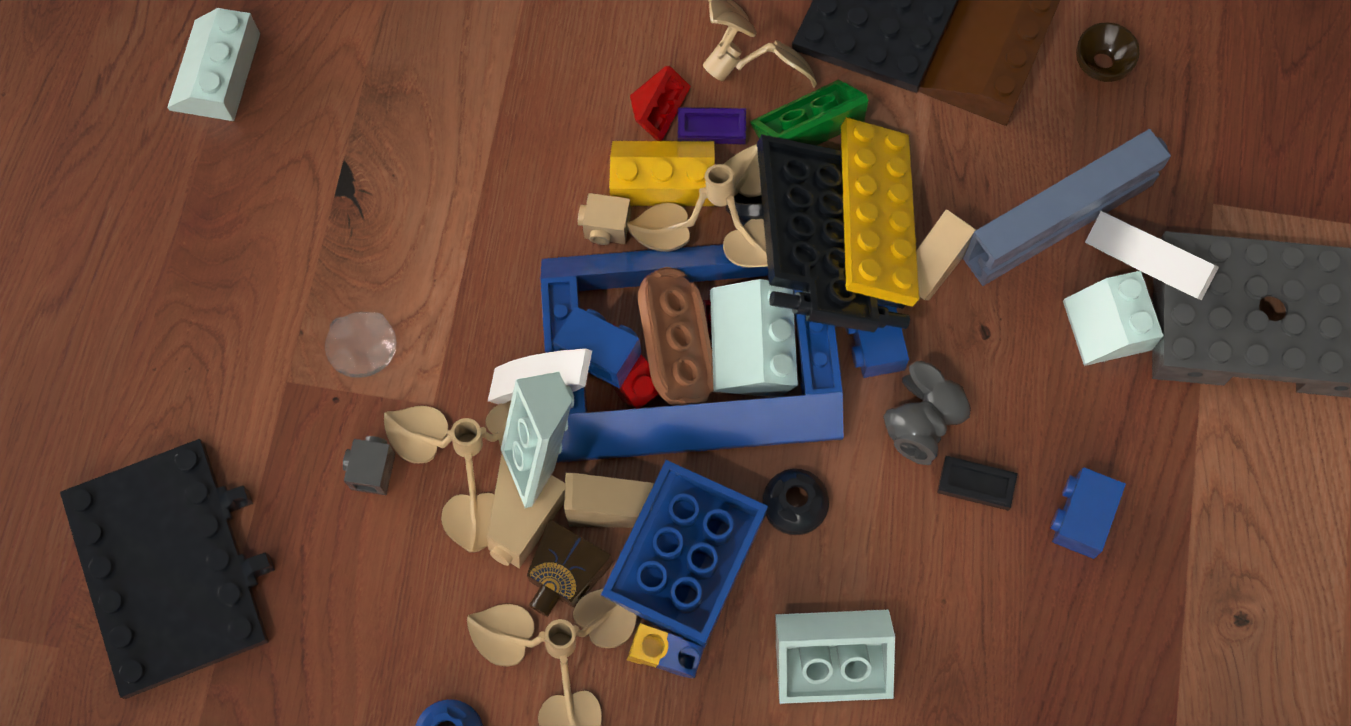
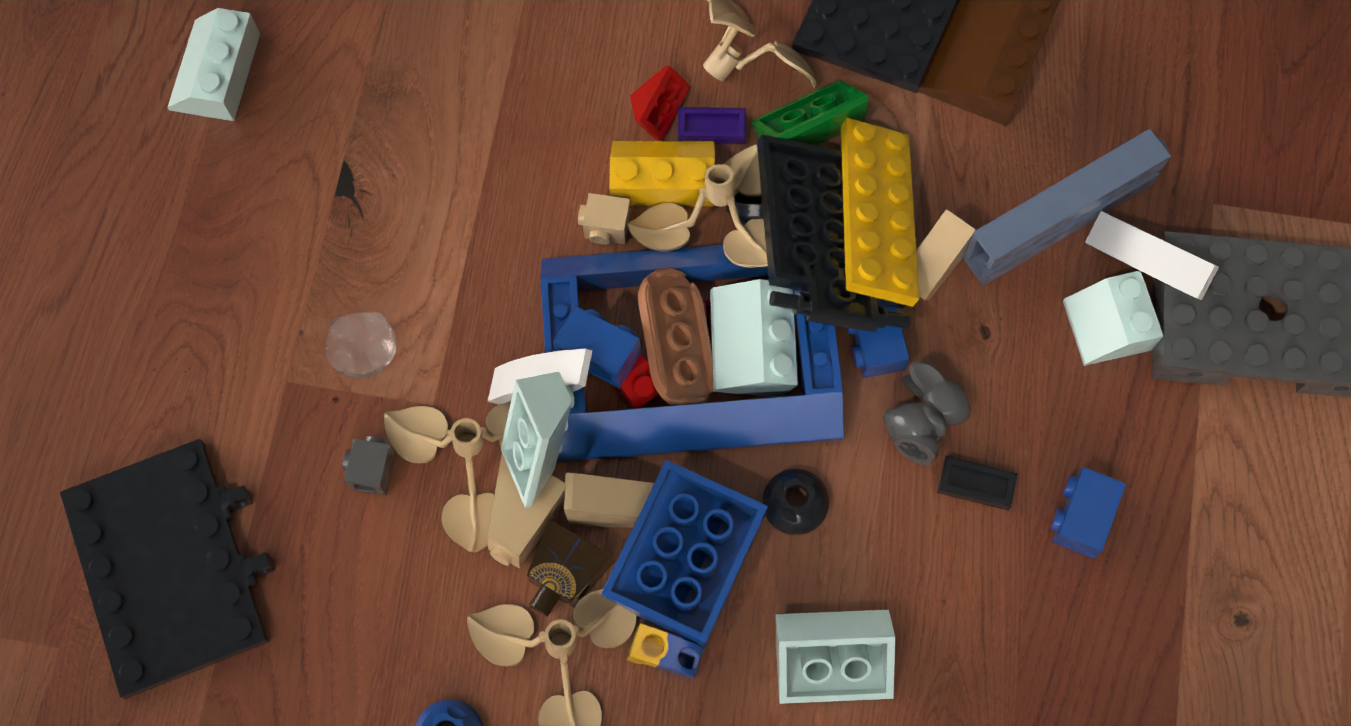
dark brown piece [1076,22,1140,82] -> none

